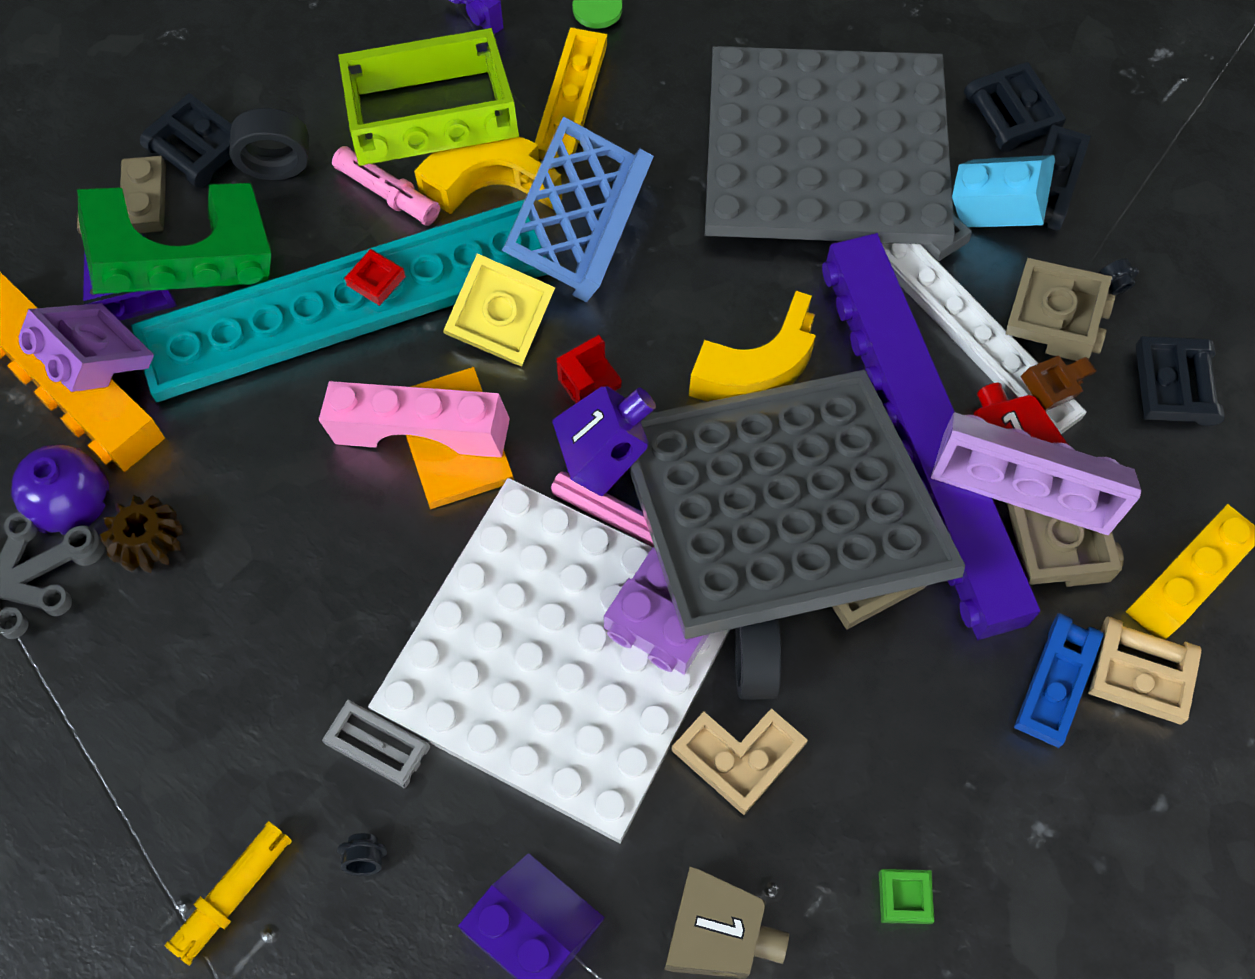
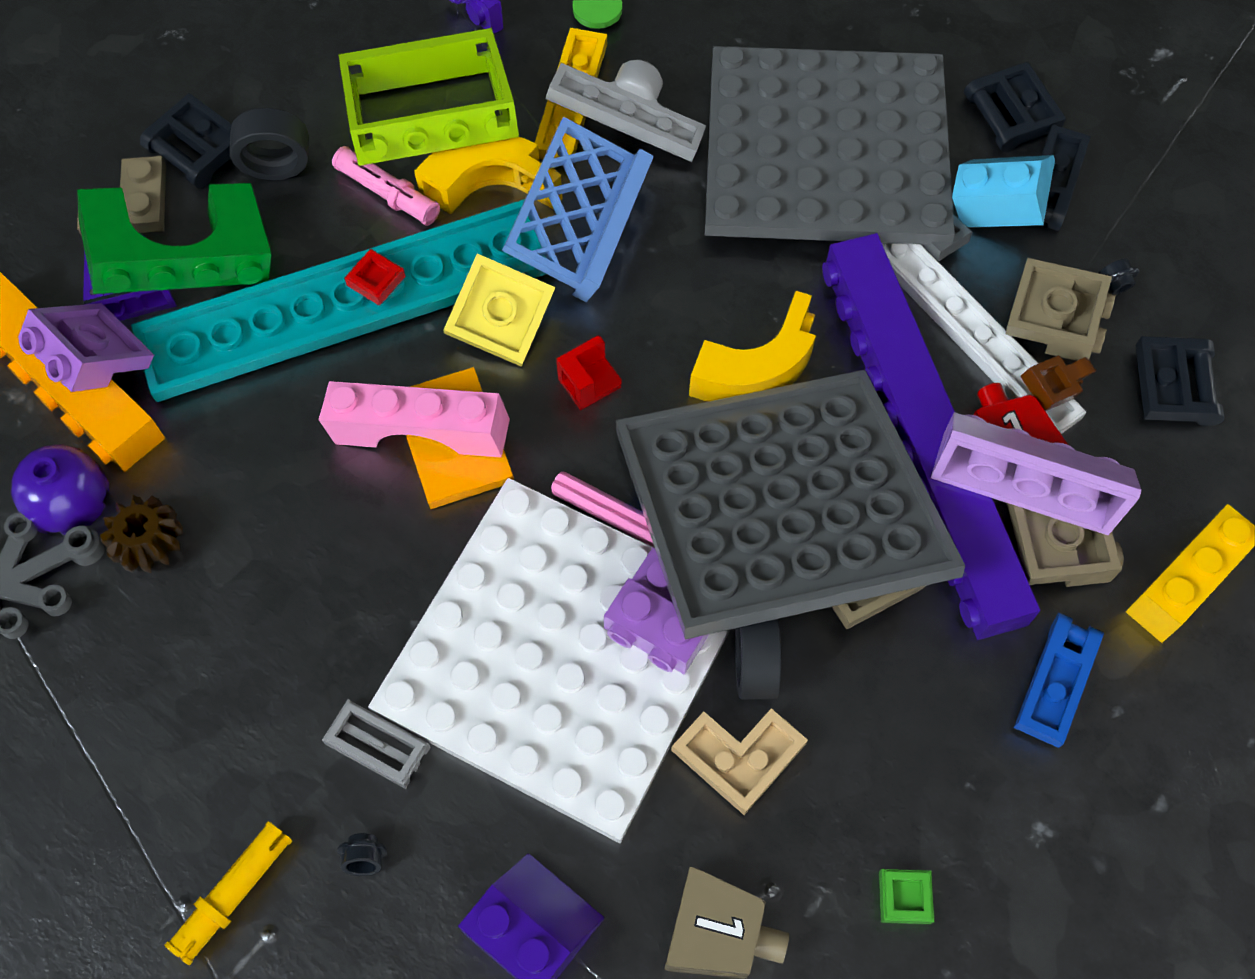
dark purple torso [552,386,656,497] -> none
tan plate [1088,616,1201,725] -> none
none -> light grey plate [545,59,706,162]

